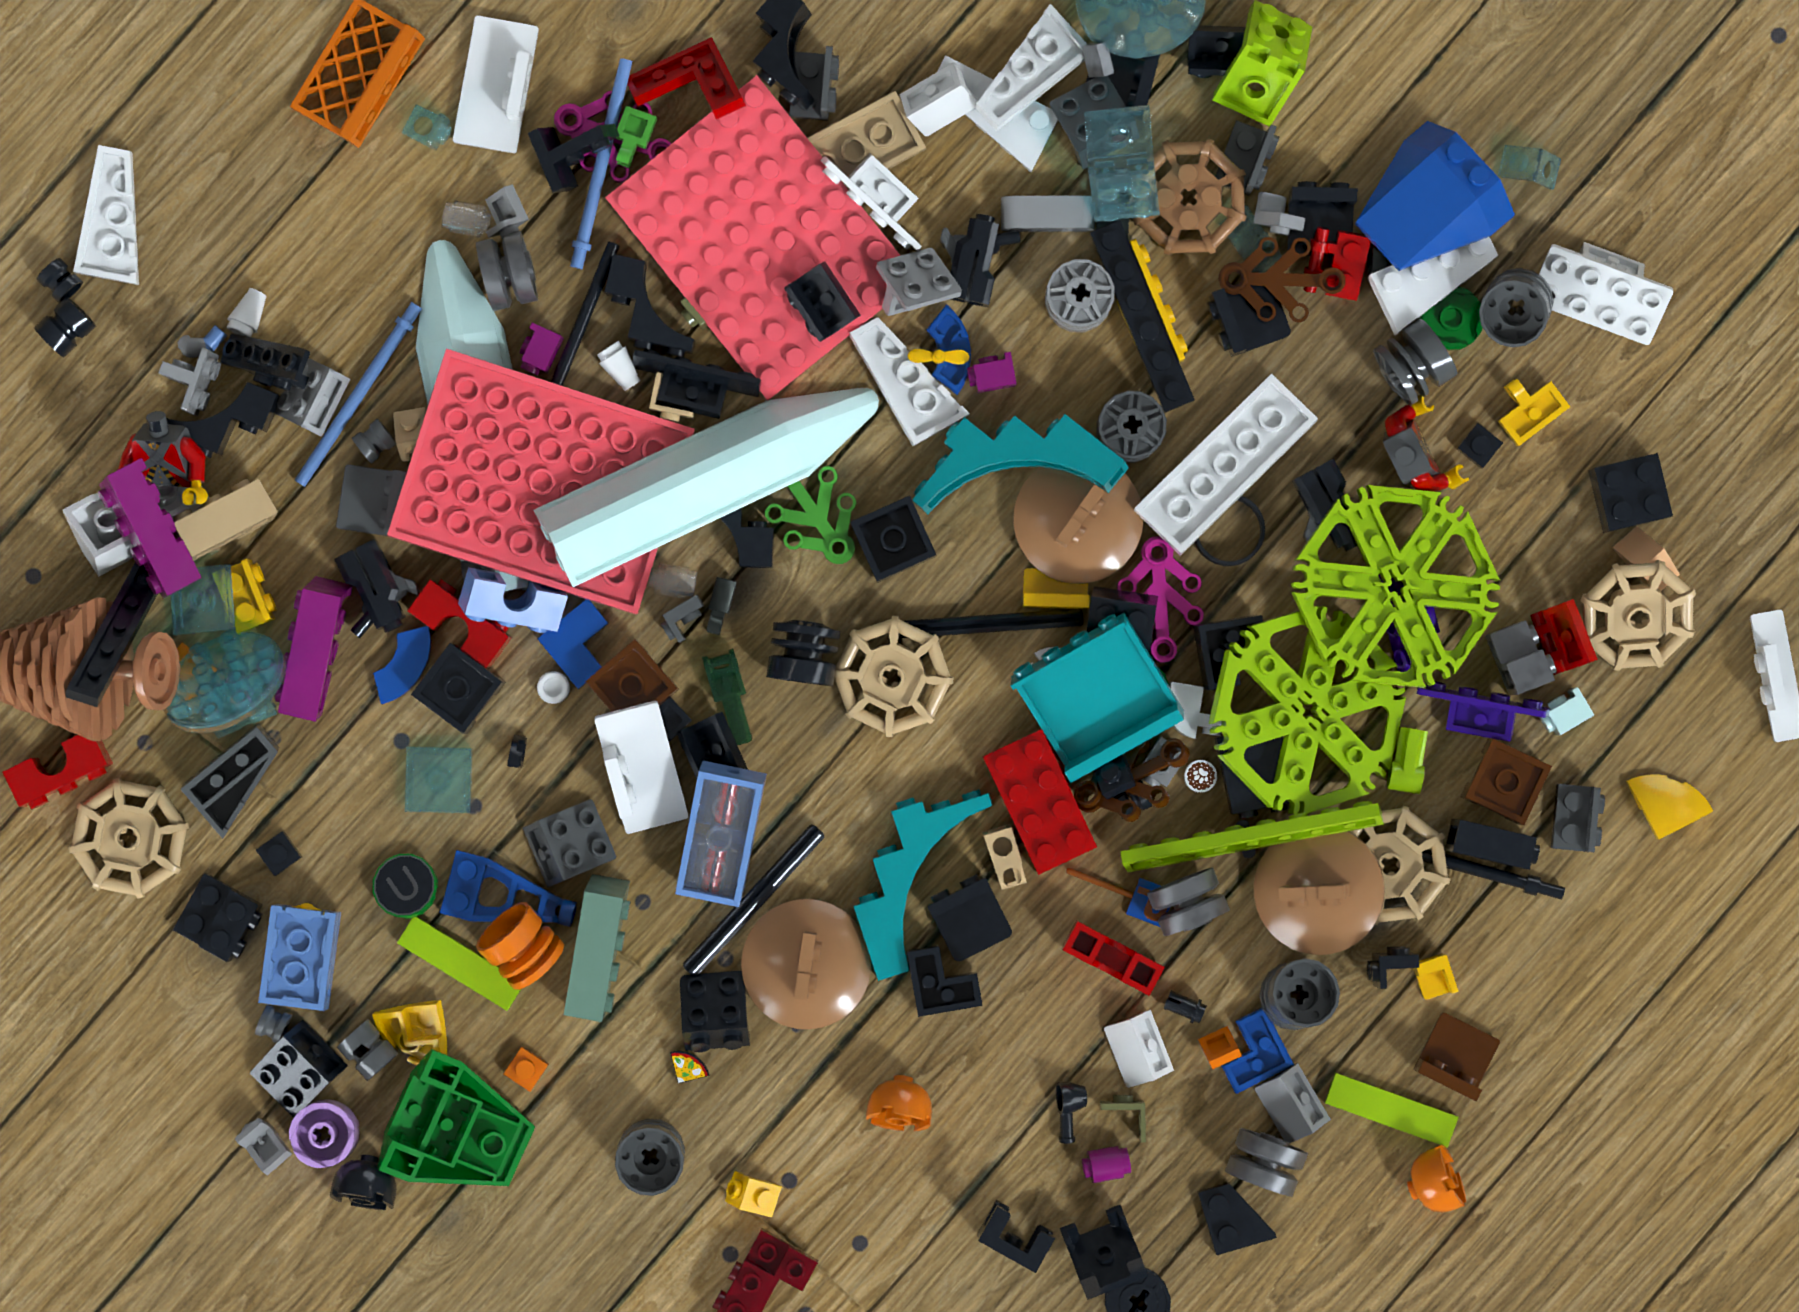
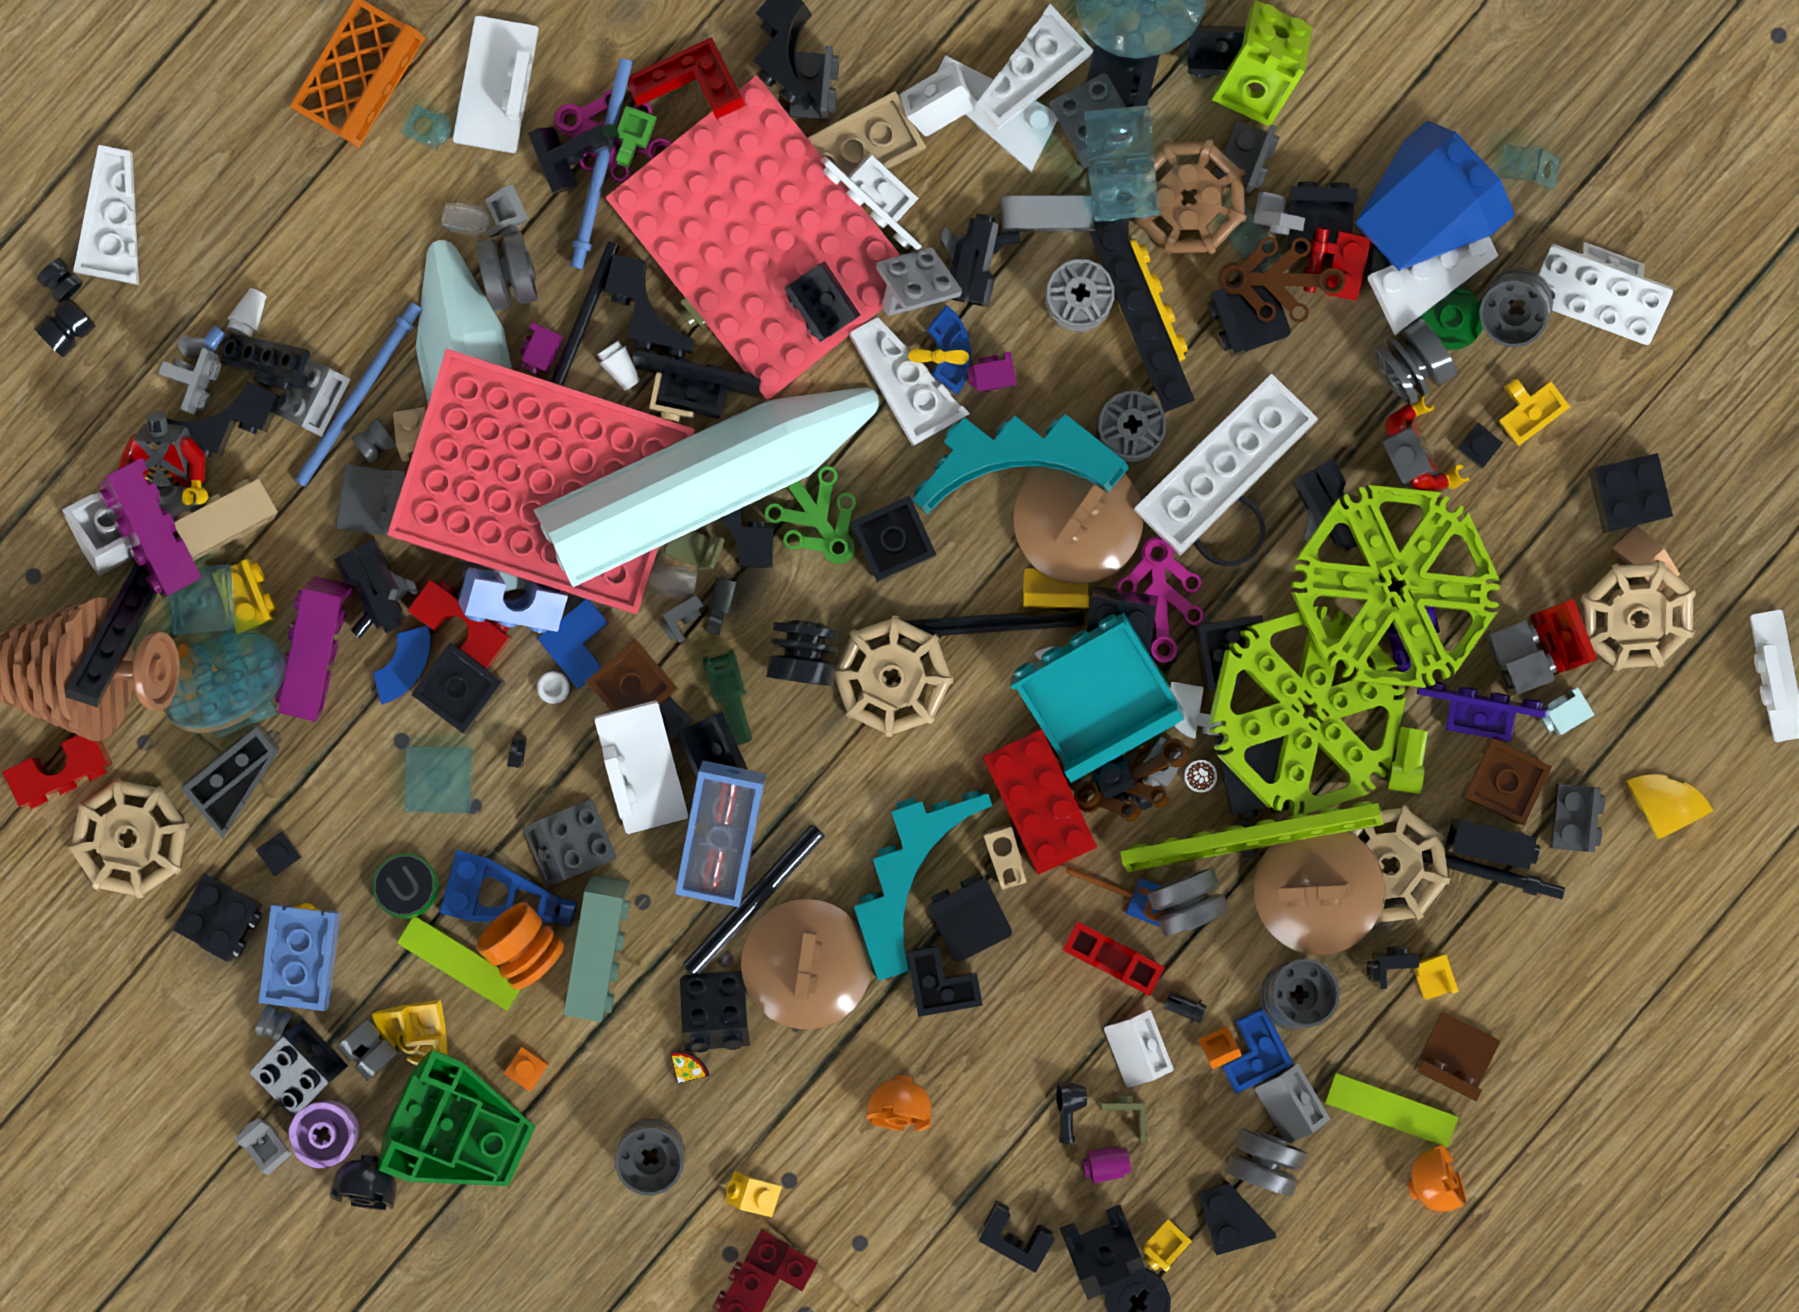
flat silver tile [1081,42,1114,77] -> none
none -> olive bracket [663,531,725,570]
none -> yellow bracket [1141,1218,1192,1272]

